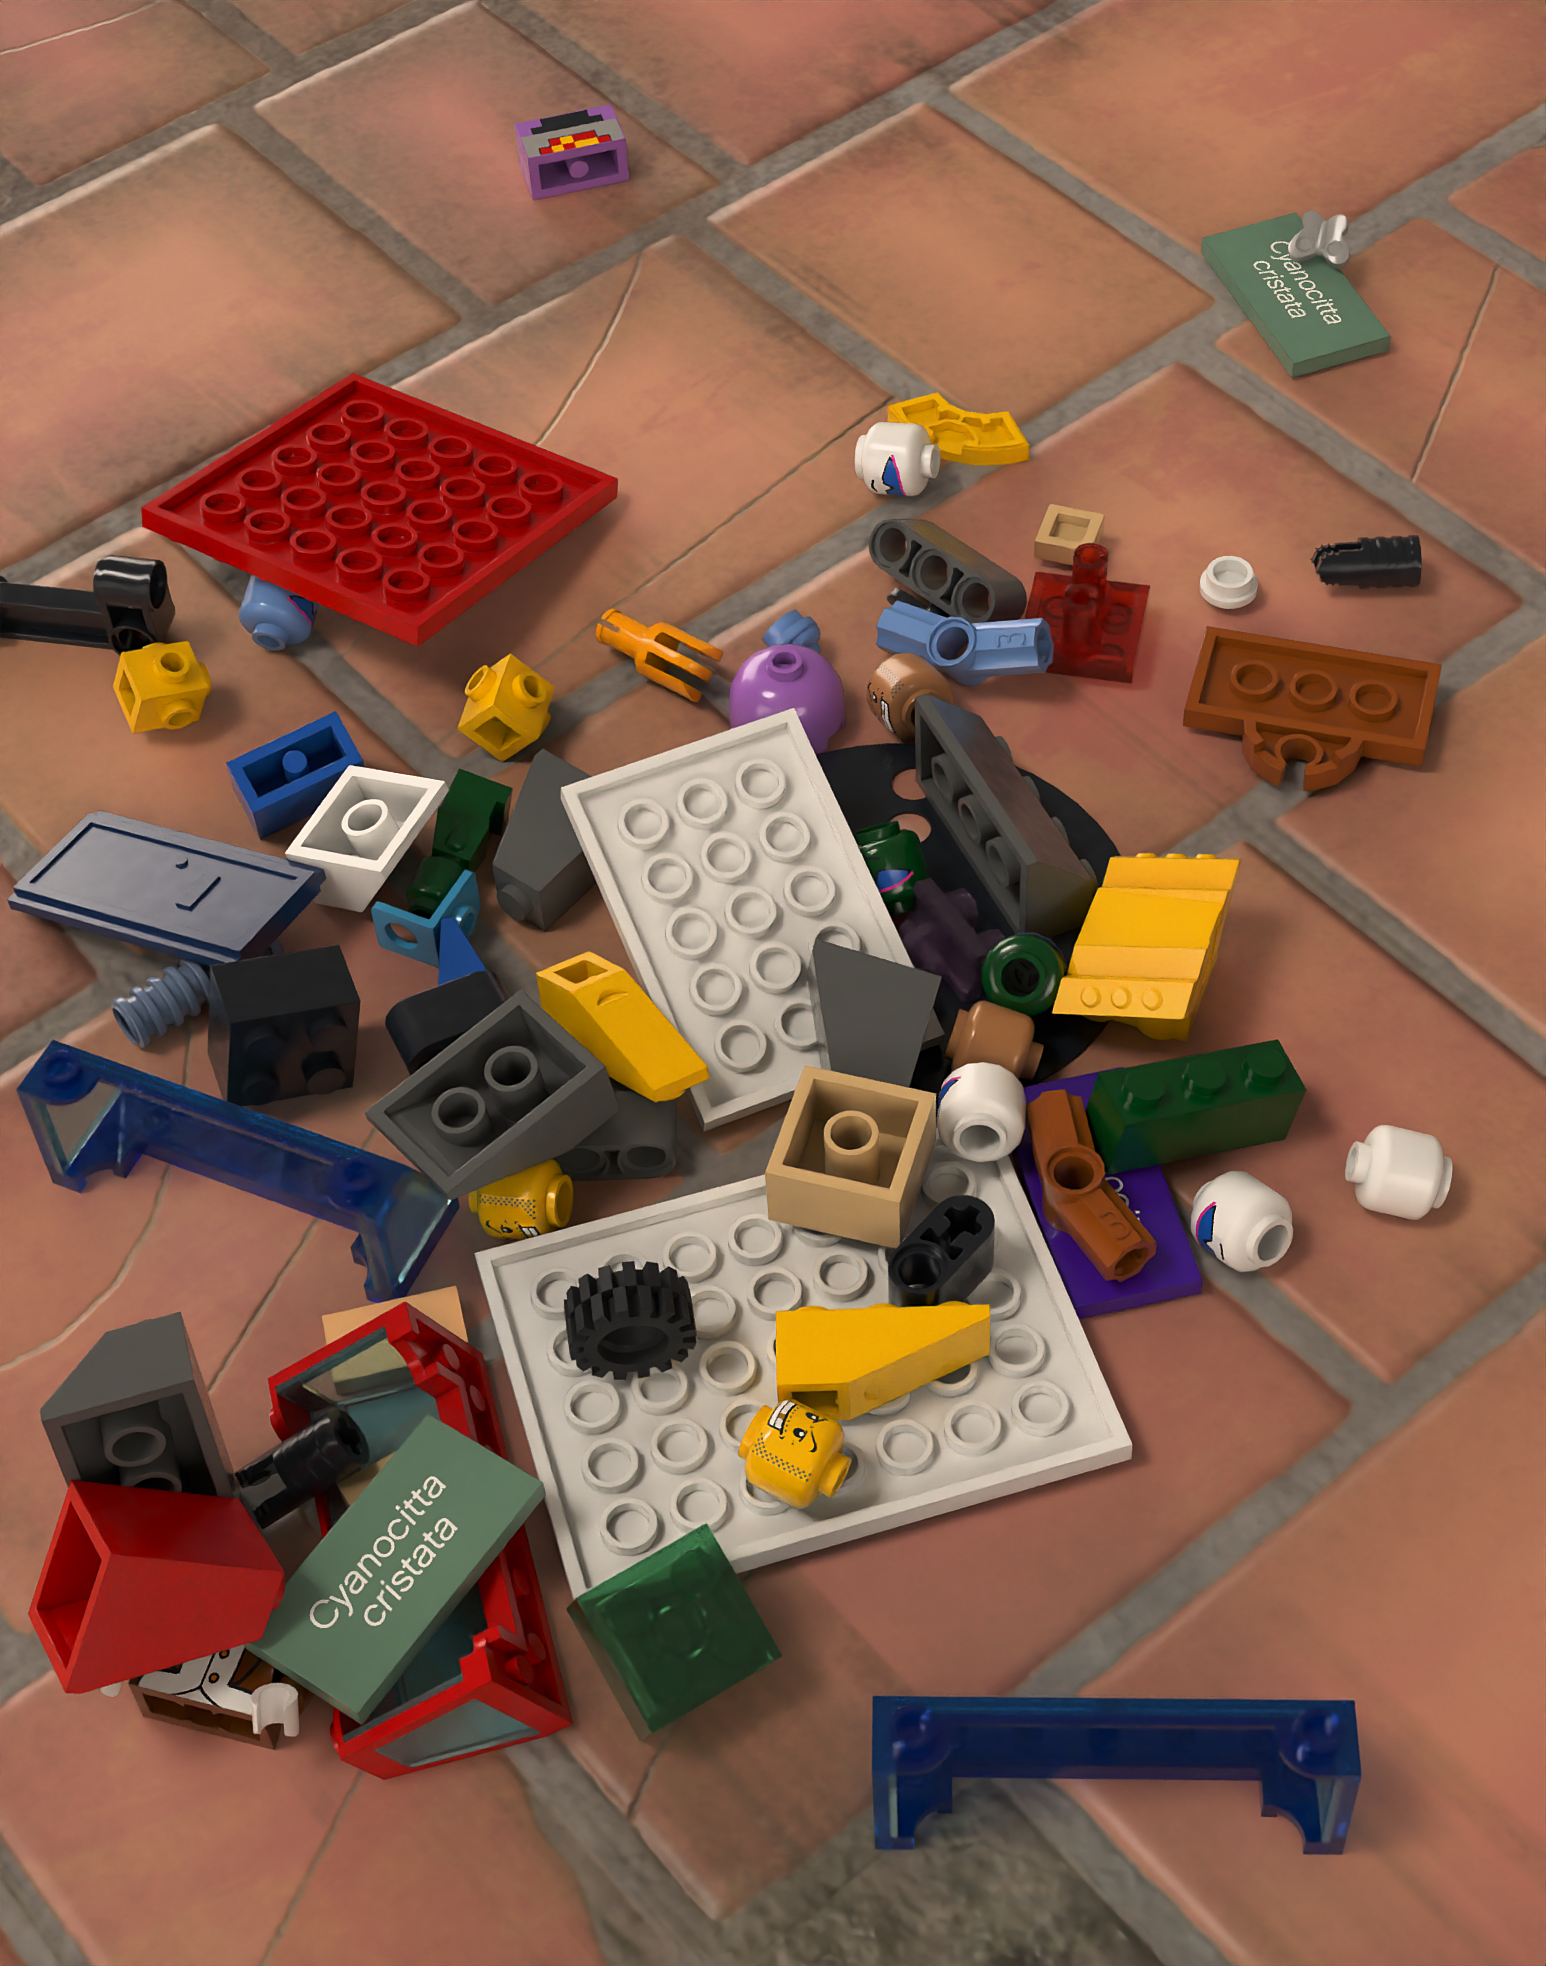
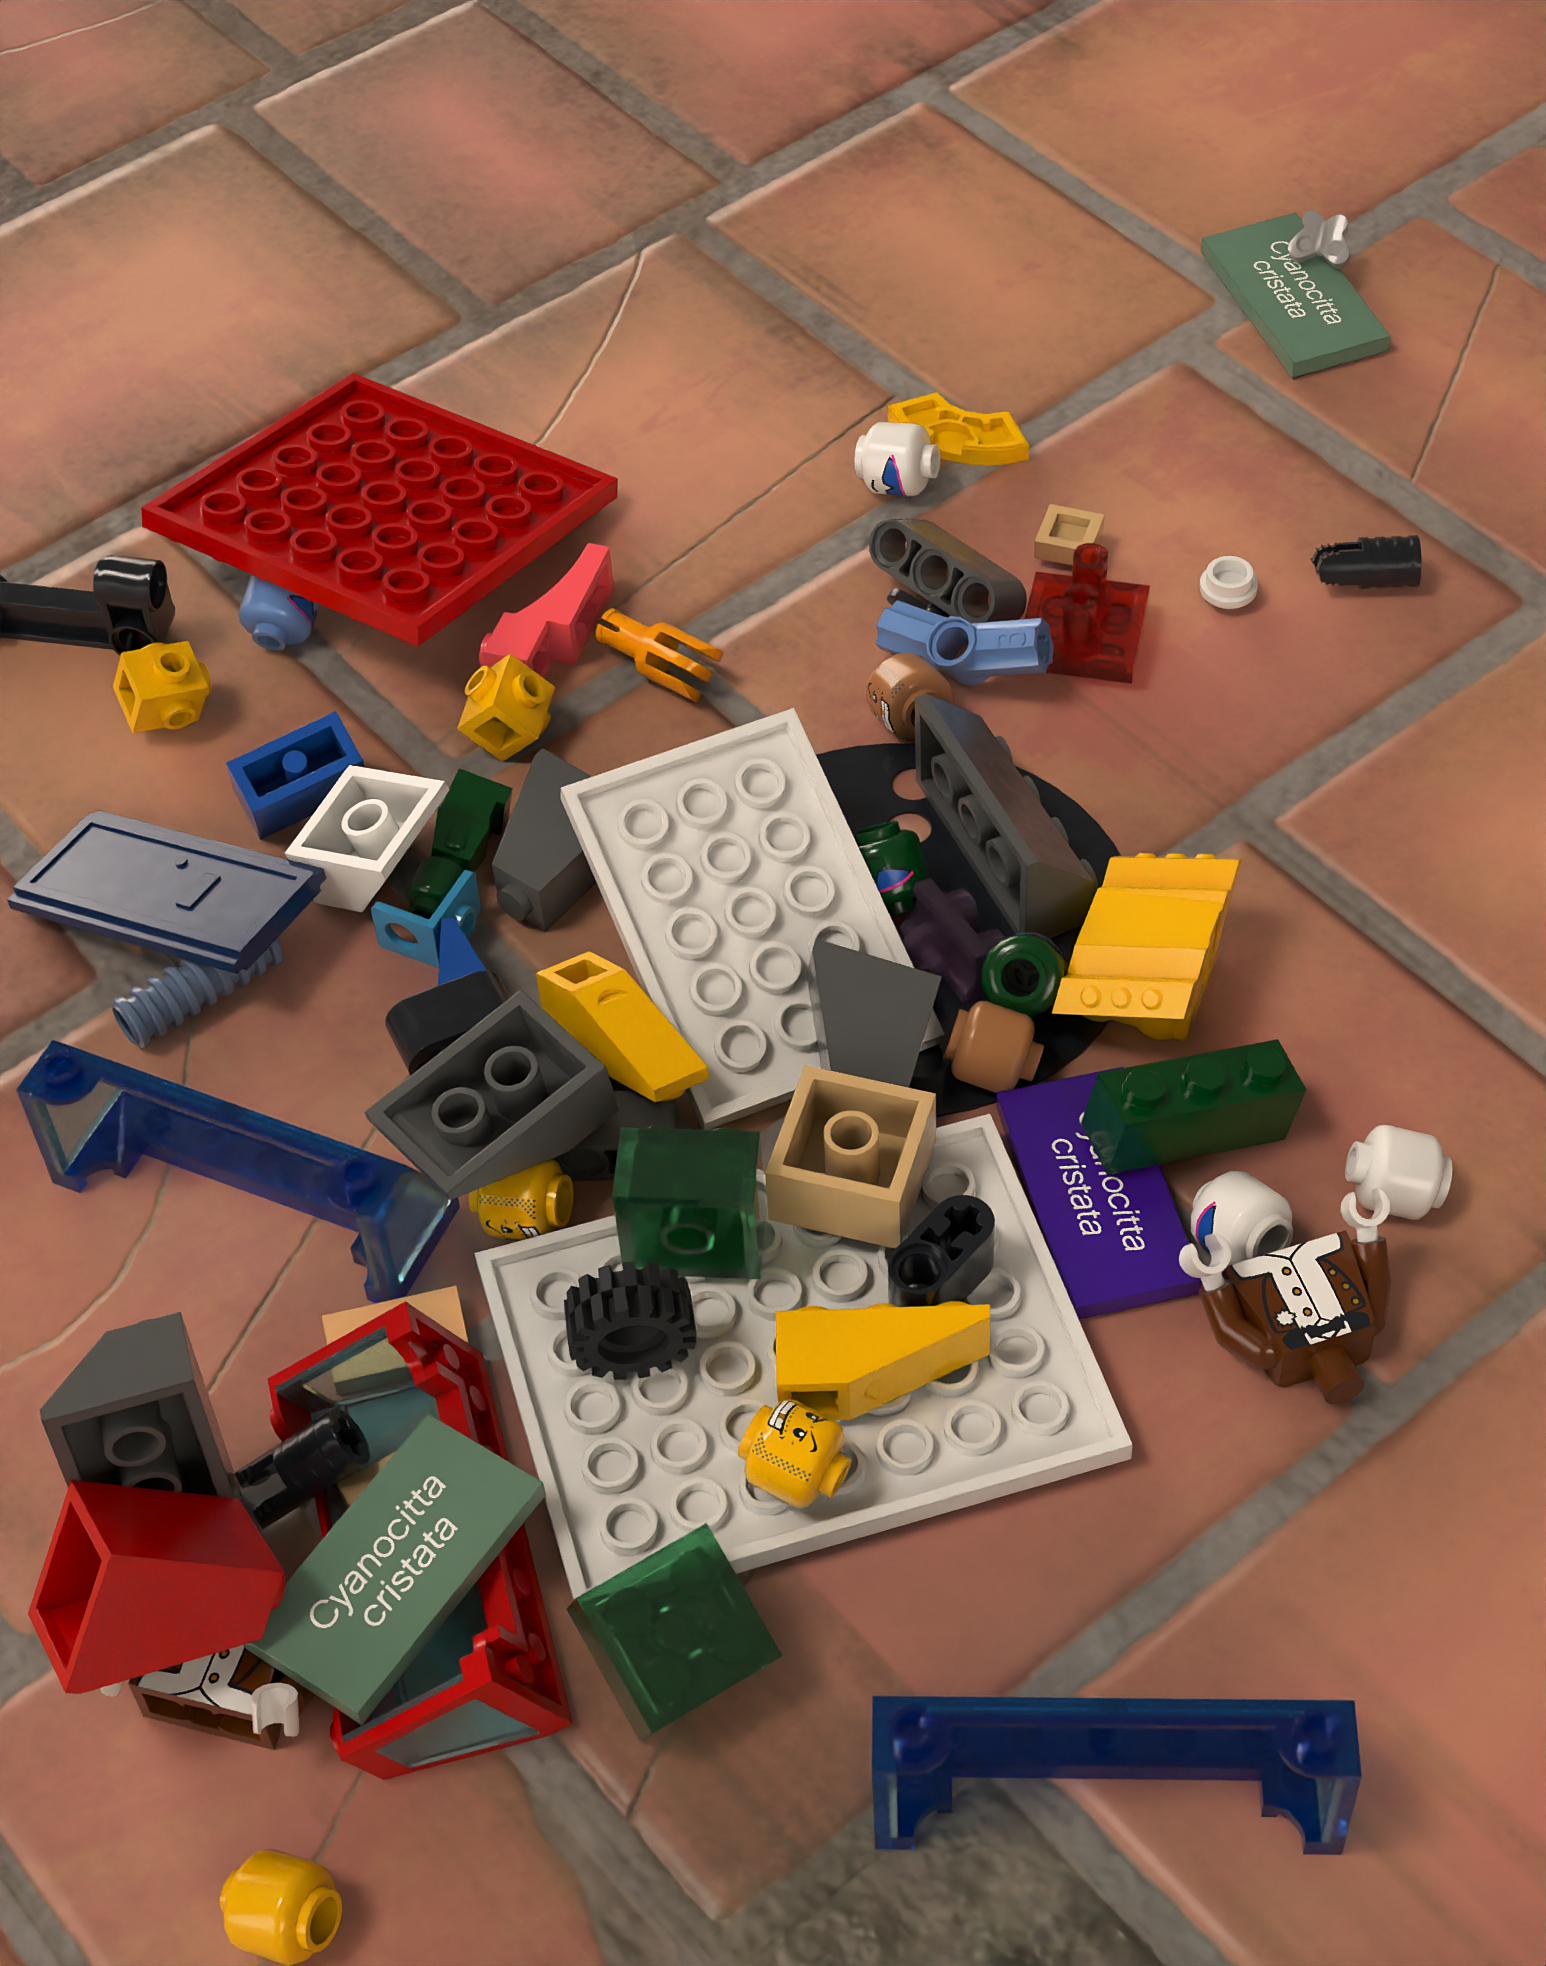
black brick [207,945,361,1110] -> none
medium lavender brick [514,104,629,200] -> none
medium lavender cylinder [729,644,846,755] -> none
medium blue plate [762,610,821,654] -> none
white head [937,1062,1026,1162] -> none
dark orange piece [1025,1089,1157,1283] -> none
dark orange plate [1183,626,1442,791] -> none
none -> yellow head [220,1849,342,1965]
none -> coral slope [479,543,614,679]
none -> clear green brick [612,1125,766,1279]
none -> torso [1179,1188,1391,1404]

